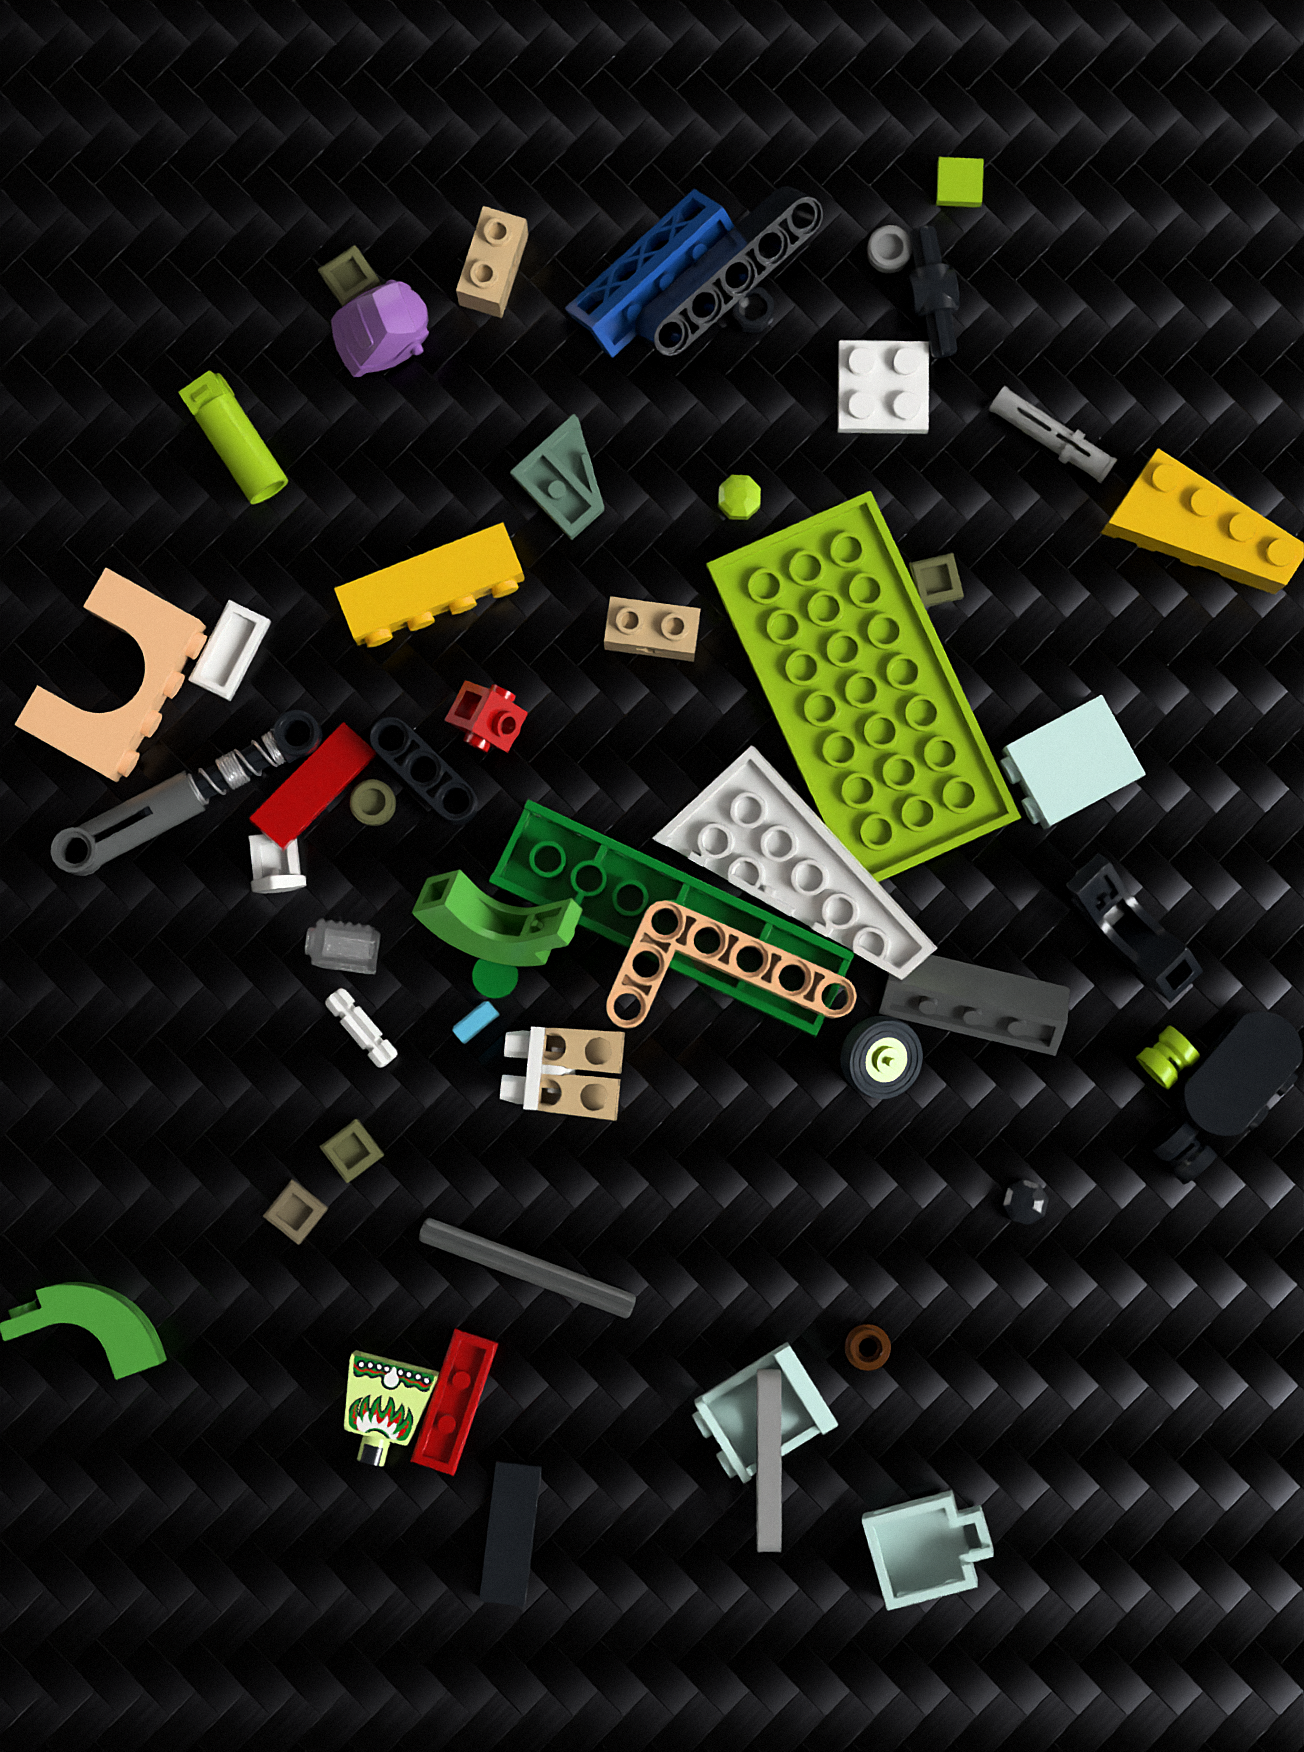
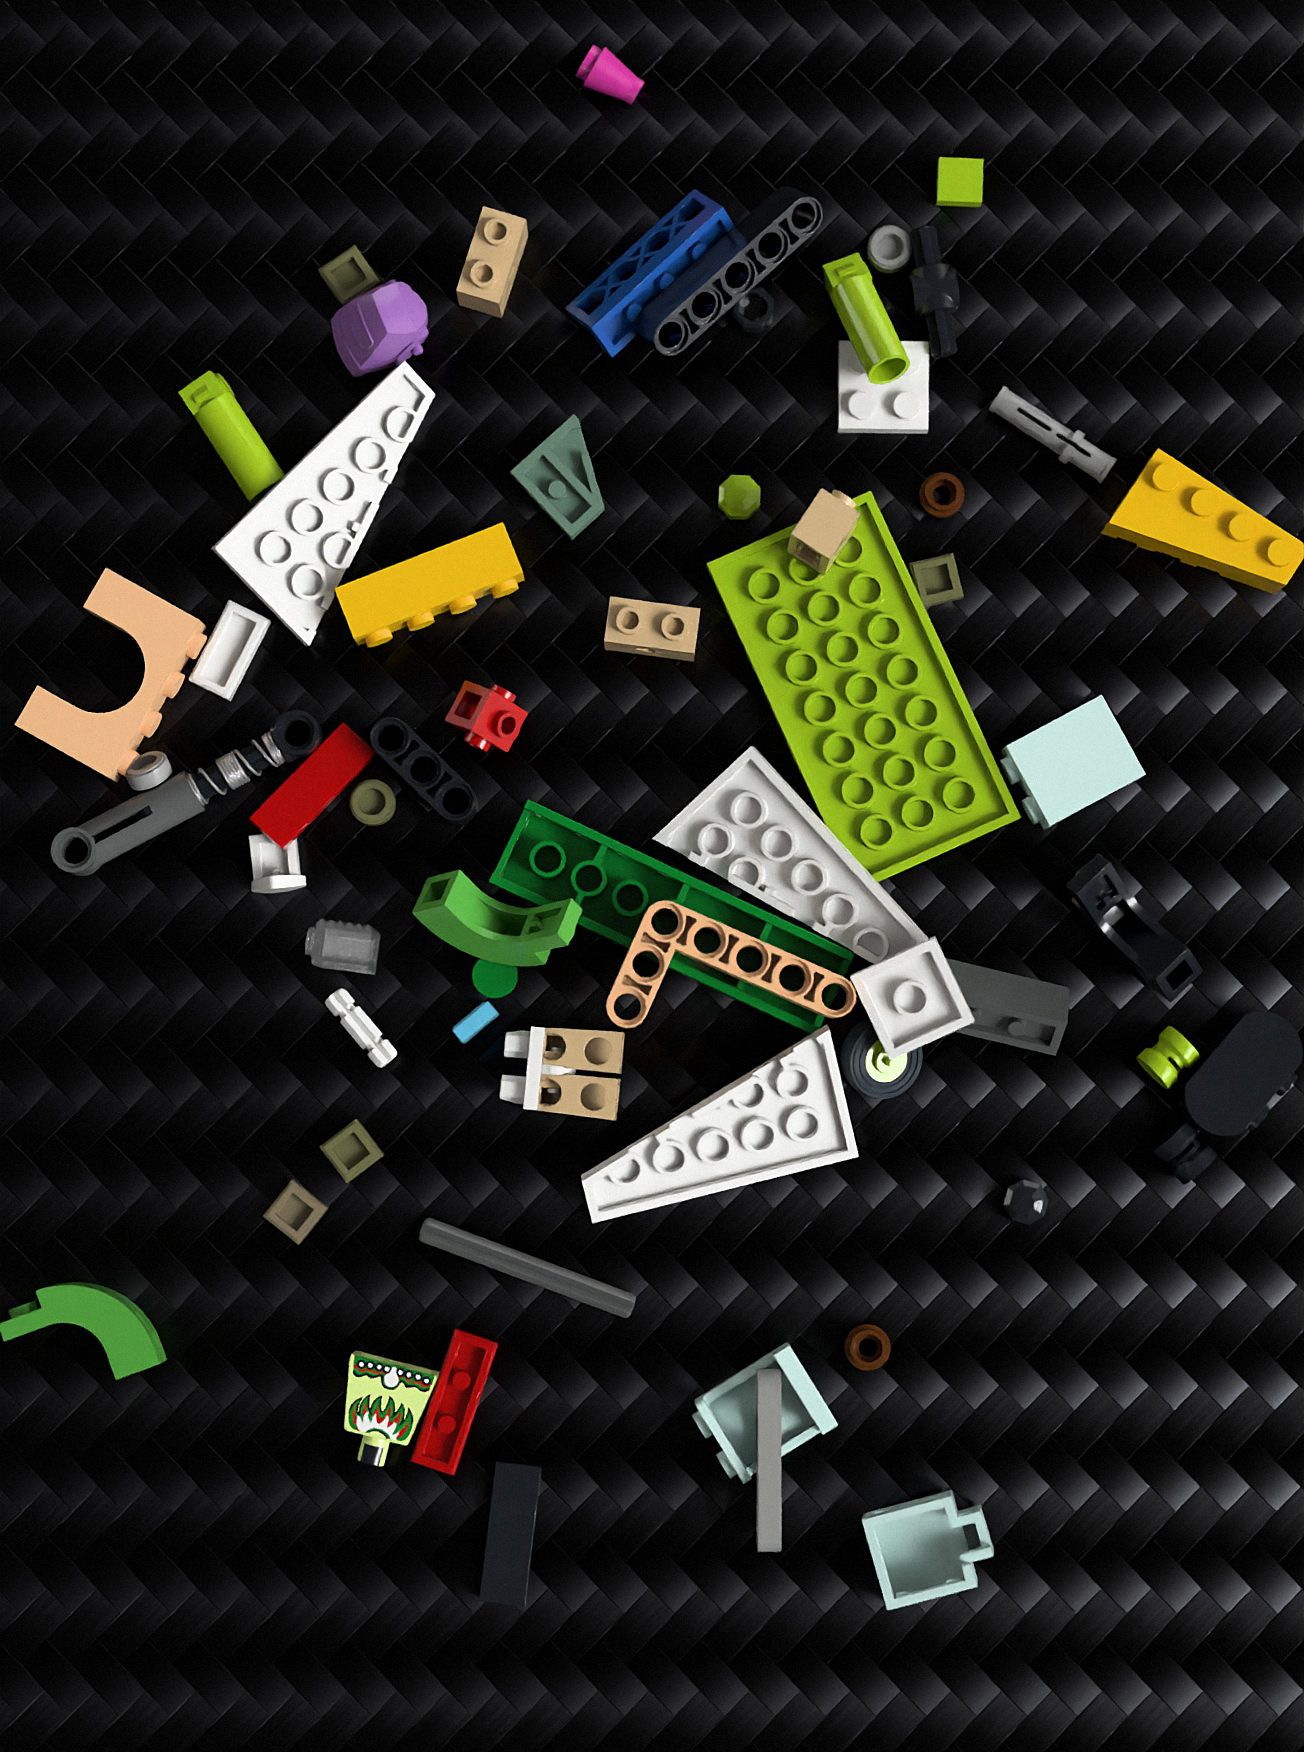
none -> light grey tile [124,751,172,791]
none -> white wing [211,361,435,646]
none -> dark pink cone [576,45,644,105]
none -> white wing [581,1025,859,1223]
none -> tan brick [787,488,860,575]
none -> lime piece [823,252,910,385]
none -> white plate [850,936,975,1060]
none -> reddish brown plate [919,472,964,518]

